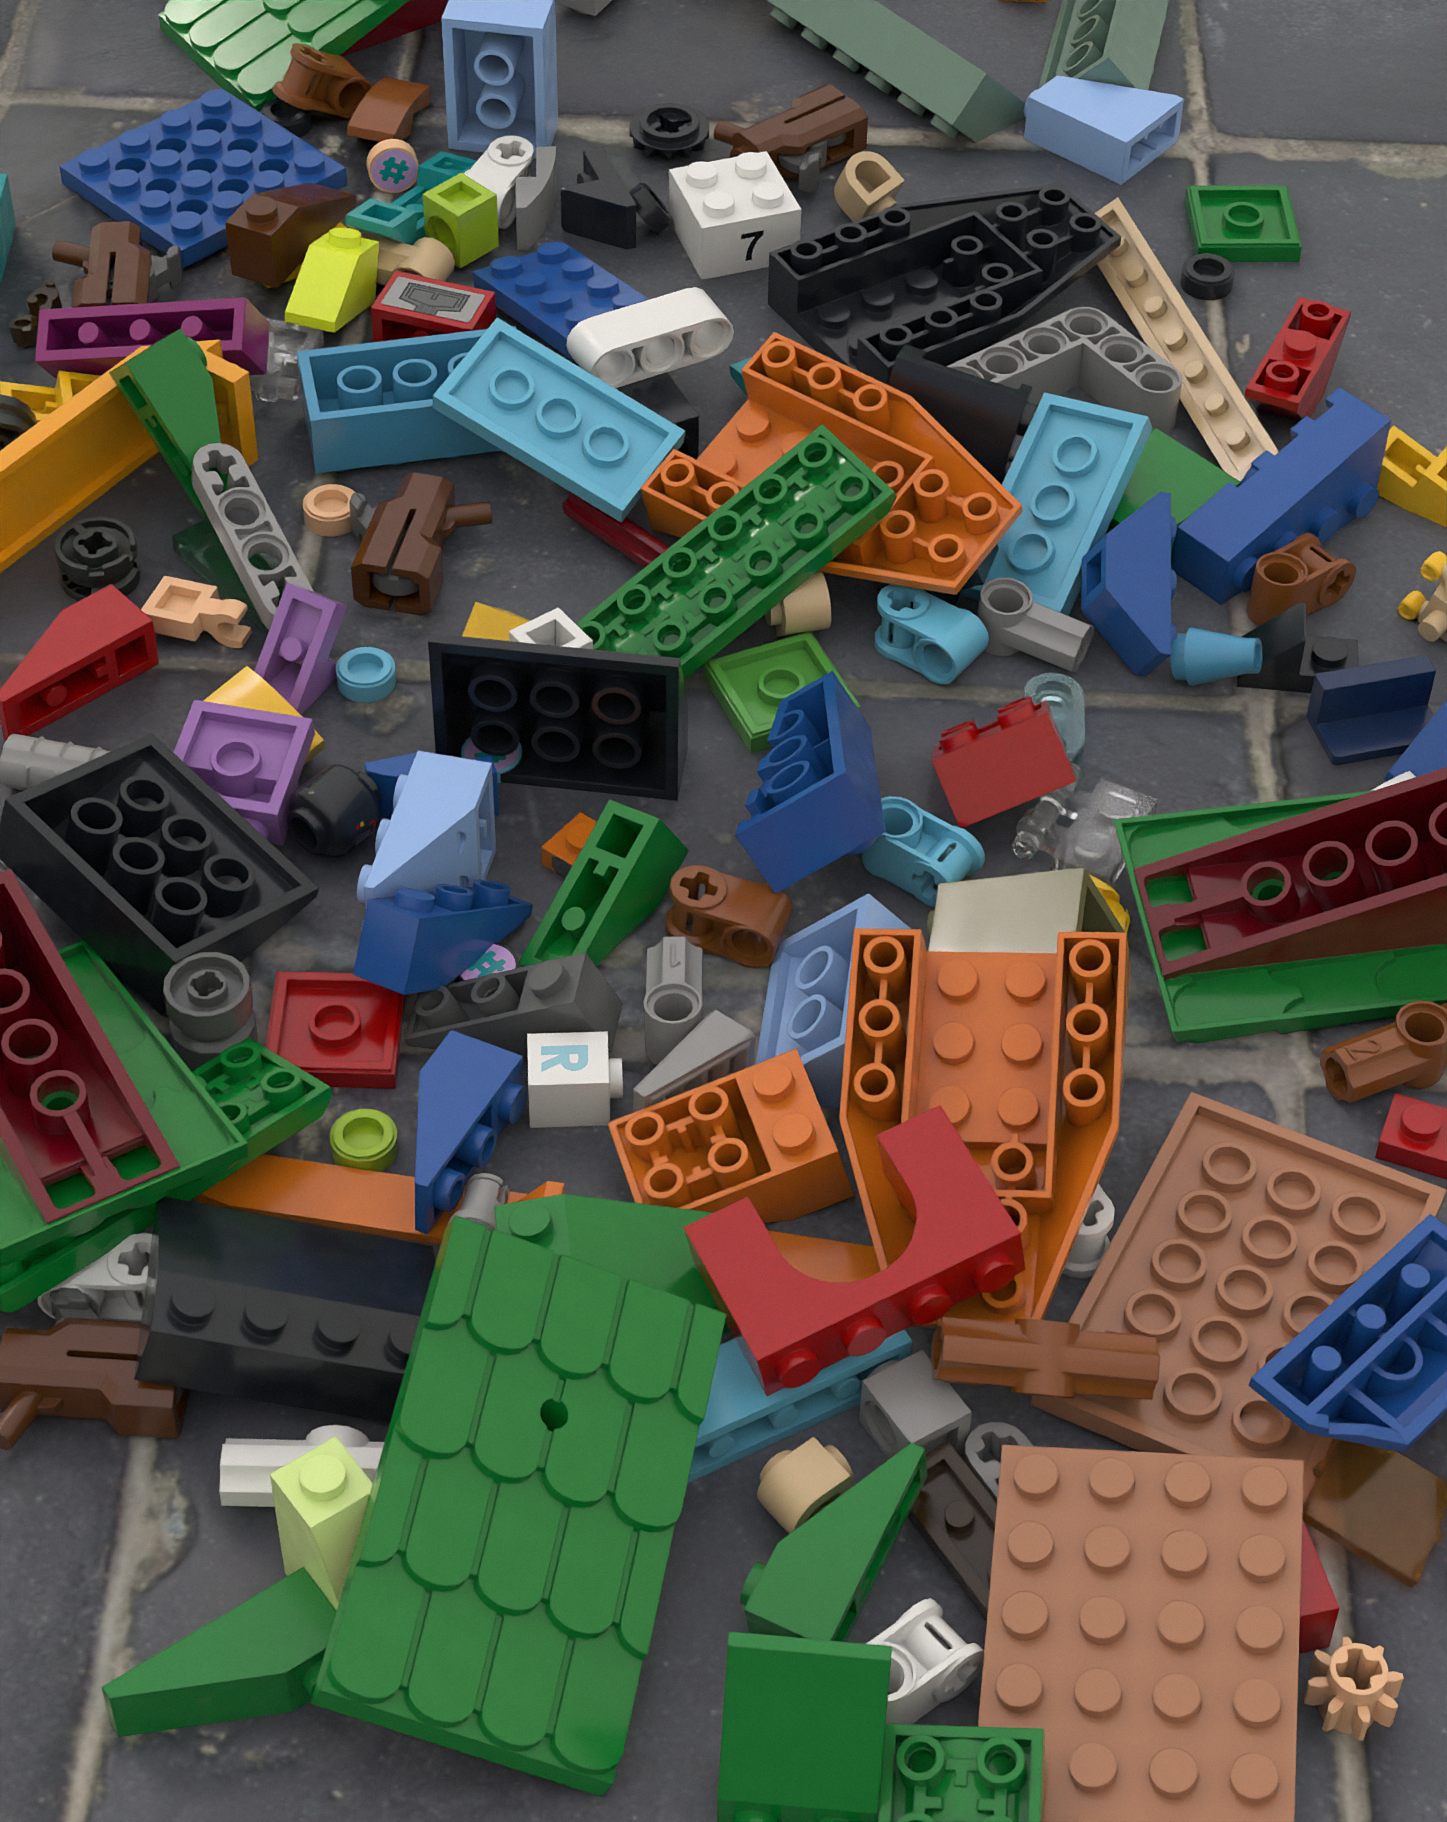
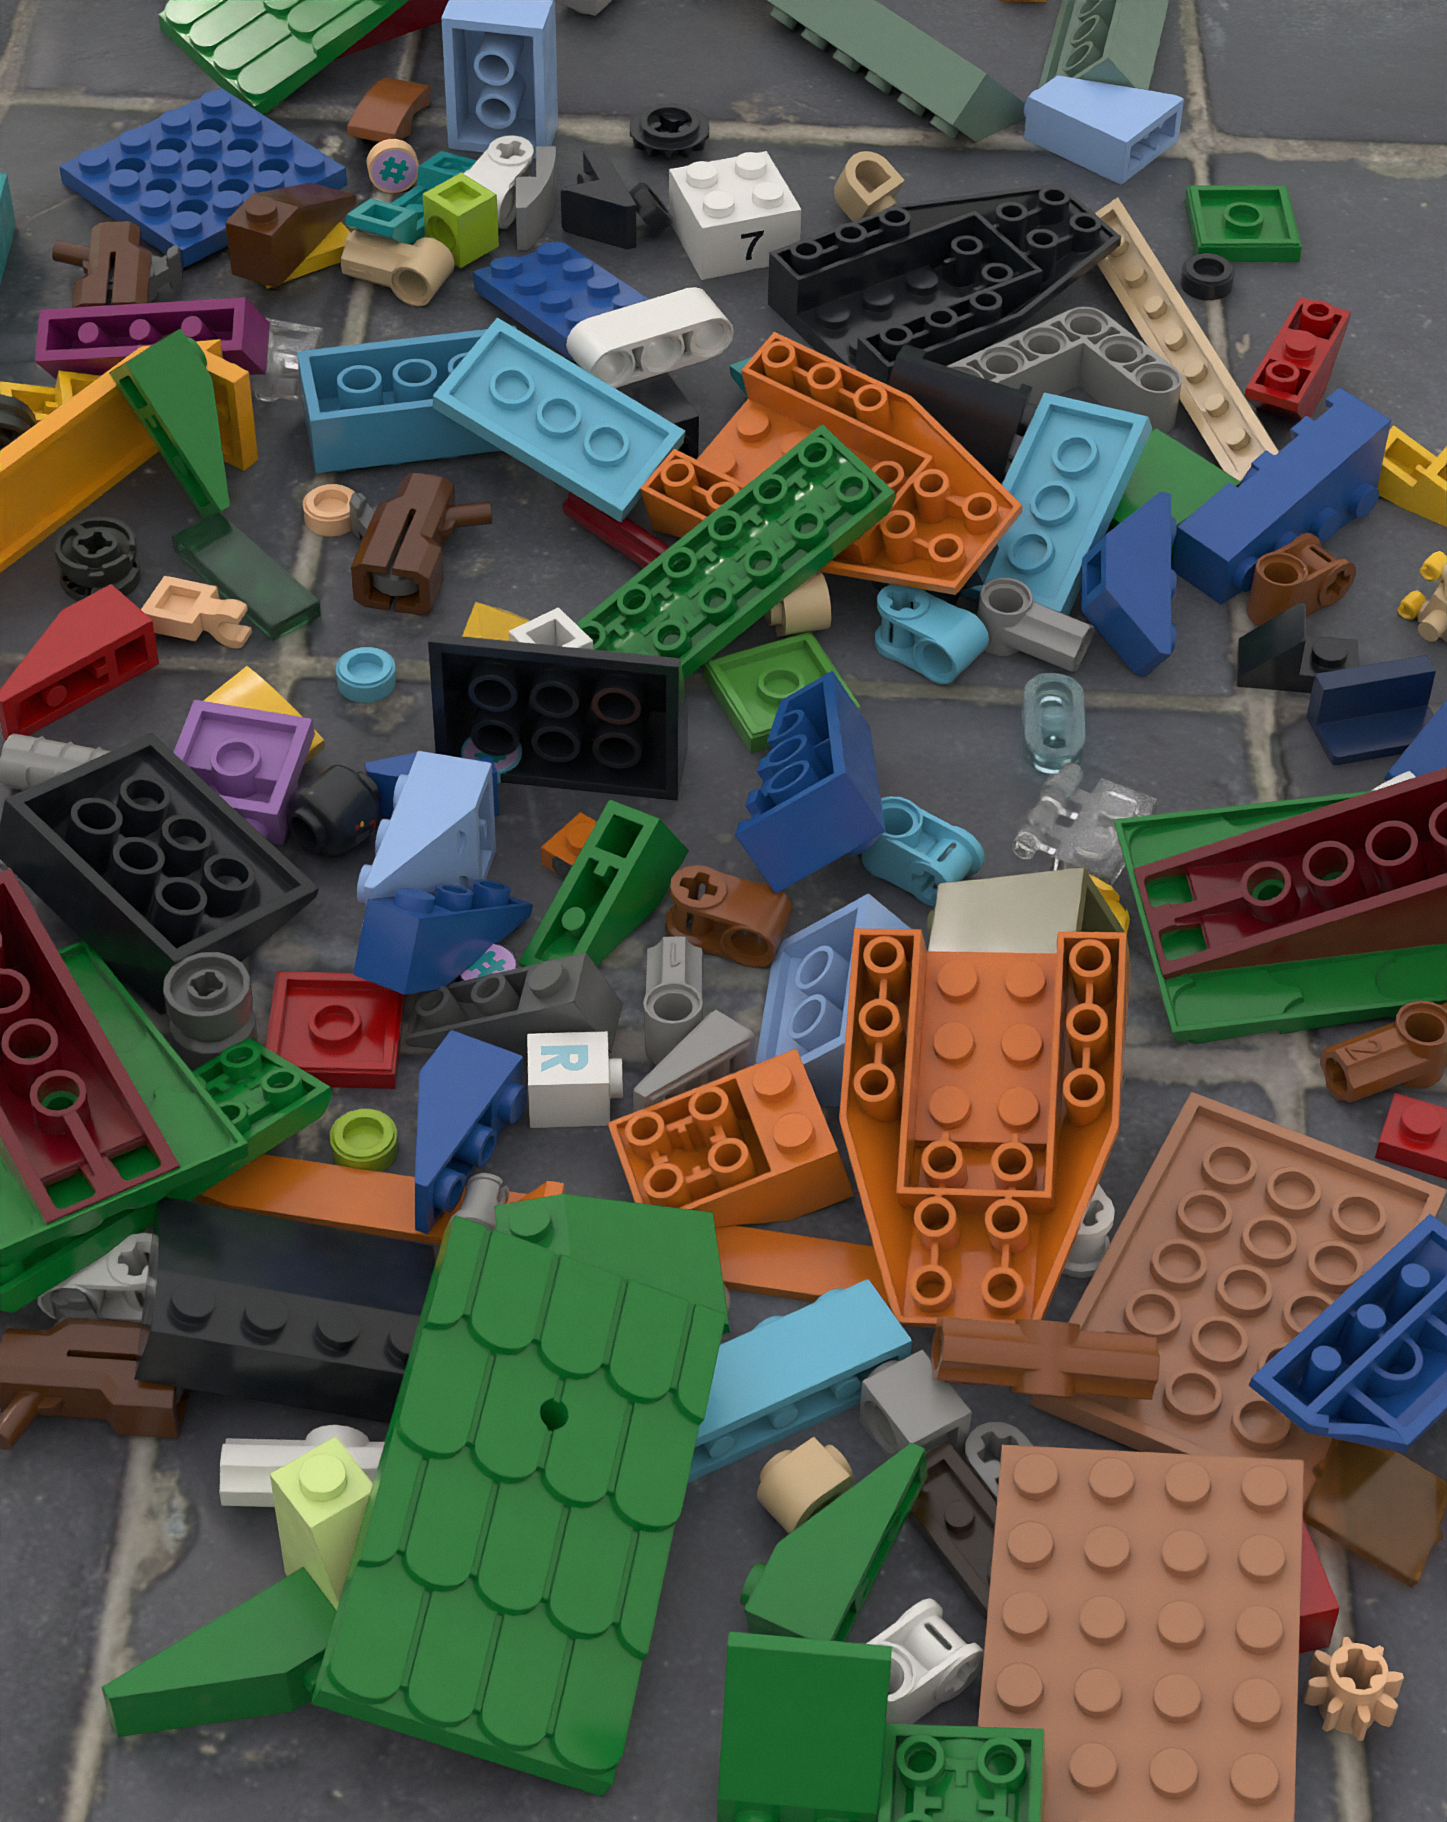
dark brown piece [8,280,63,347] -> none
light grey beam [191,443,314,630] -> none
medium lavender slope [254,583,347,716] -> none
black tile [260,97,312,138] -> none
dark orange piece [273,43,372,118] -> none
neon yellow slope [284,228,379,333] -> none
brick [371,271,496,342] -> none
red arch [684,1105,1026,1396] -> none
reddish brown piece [713,84,868,193] -> none
red slope [931,696,1076,828] -> none
dark azure cone [1170,627,1262,686] -> none

